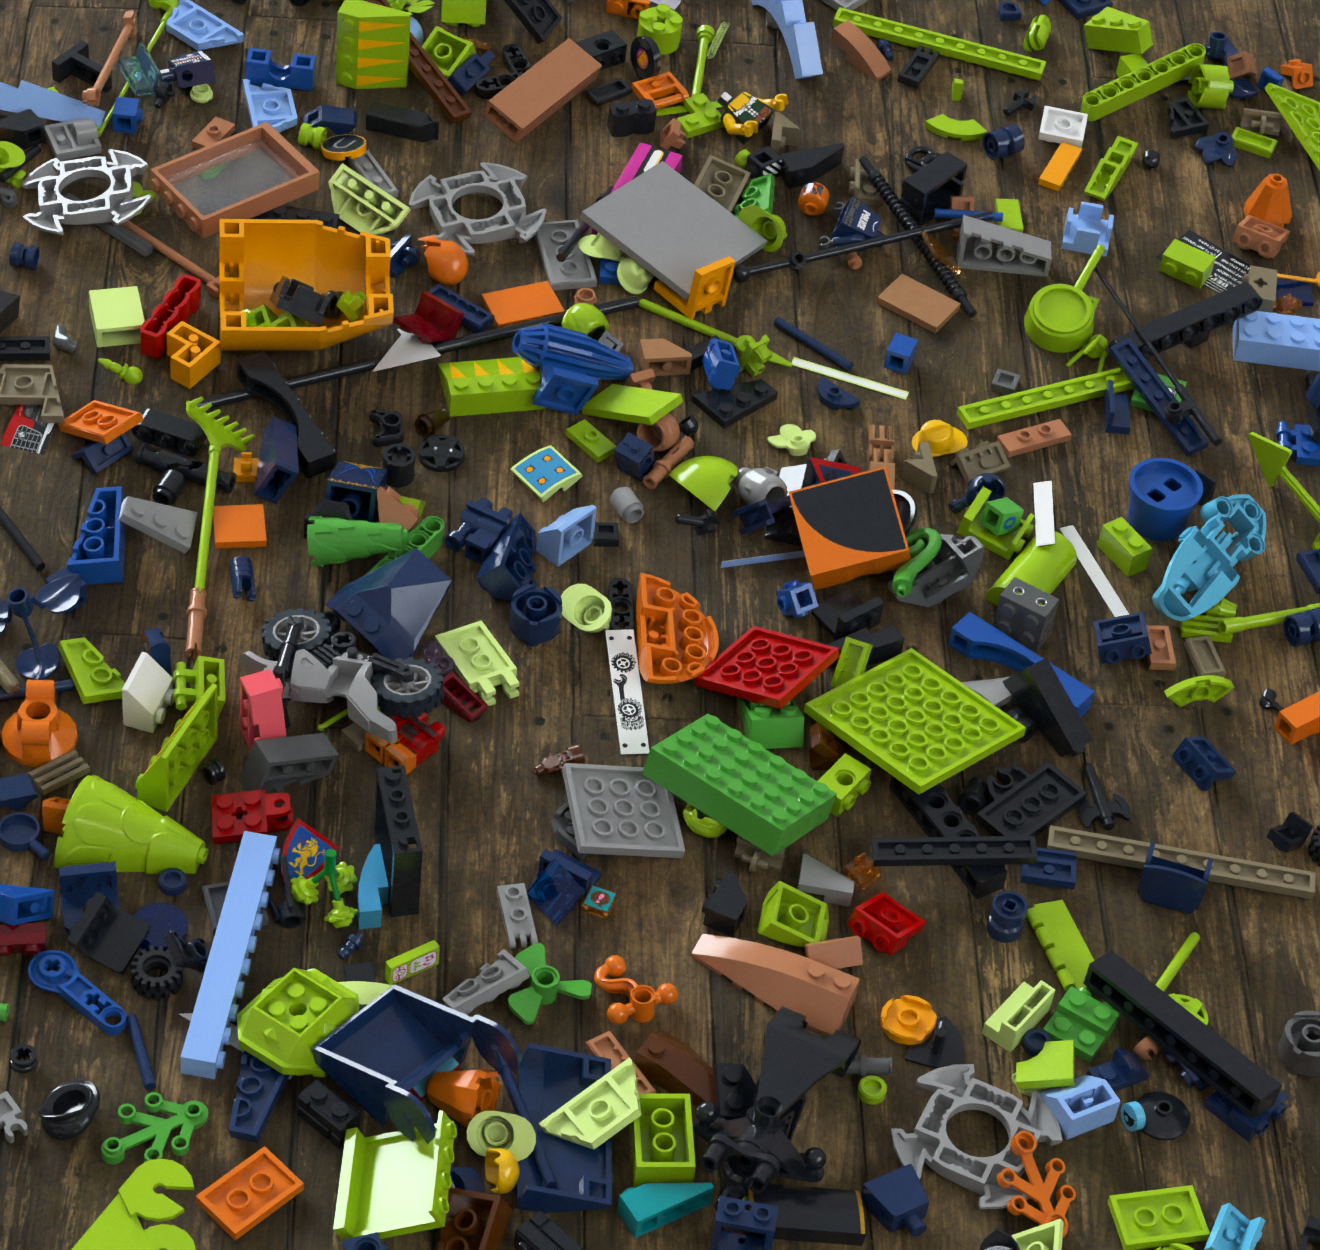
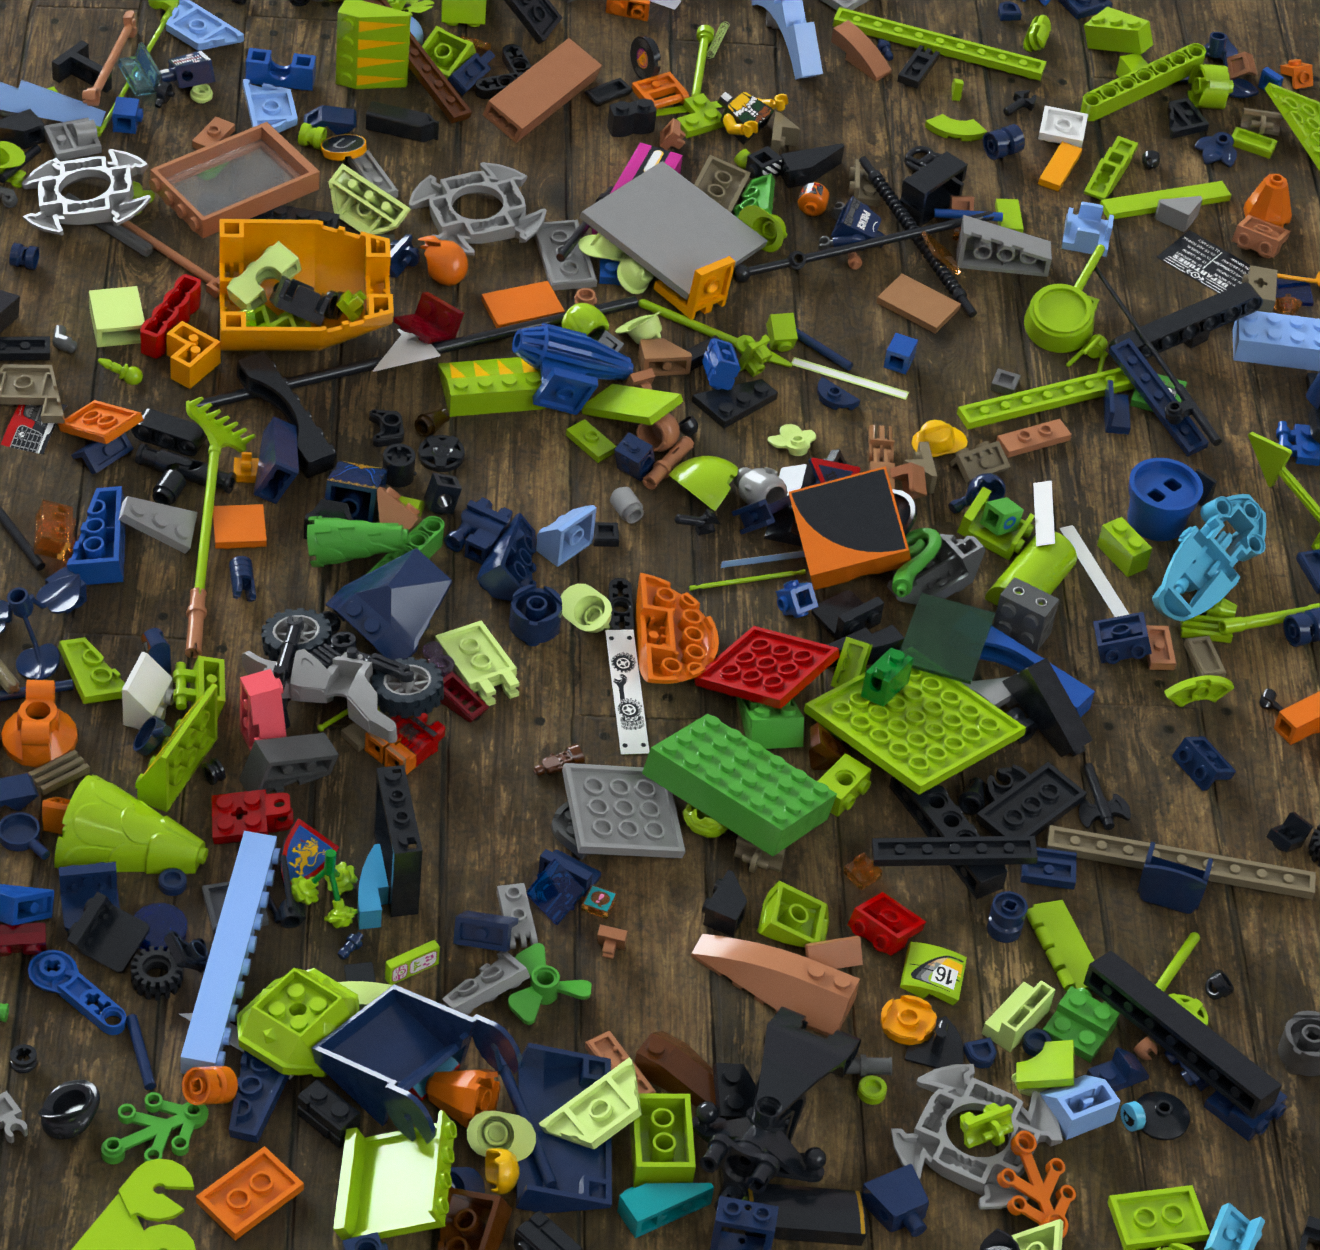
dark blue plate [429,284,494,333] -> none
slope [510,445,583,503] -> none
black brick [576,30,627,70] -> none
orange piece [594,955,678,1025] -> none
lime brick [637,4,683,55] -> none
light grey slope [798,854,854,907] -> none
lime brick [1159,239,1216,289] -> none
none -> clear orange brick [34,499,76,560]
none -> dark blue piece [133,716,172,756]
none -> orange wheel [182,1066,238,1105]
none -> yellowish green arch [226,241,301,314]
none -> black brick [424,473,462,515]
none -> dark blue panel [453,911,519,952]
none -> nougat tile [597,924,627,959]
none -> yellowish green piece [615,311,662,344]
none -> lime piece [689,569,806,591]
none -> lime brick [766,313,798,352]
none -> green brick [861,647,914,707]
none -> nougat panel [890,462,927,499]
none -> clear green piece [900,593,995,684]
none -> lime slope [900,942,967,1005]
none -> lime hips [960,1102,1014,1148]
none -> dark blue tile [963,1037,997,1069]
none -> lime tile [1100,181,1231,219]
none -> light grey slope [1155,196,1202,233]
none -> black tile [1205,969,1234,1000]

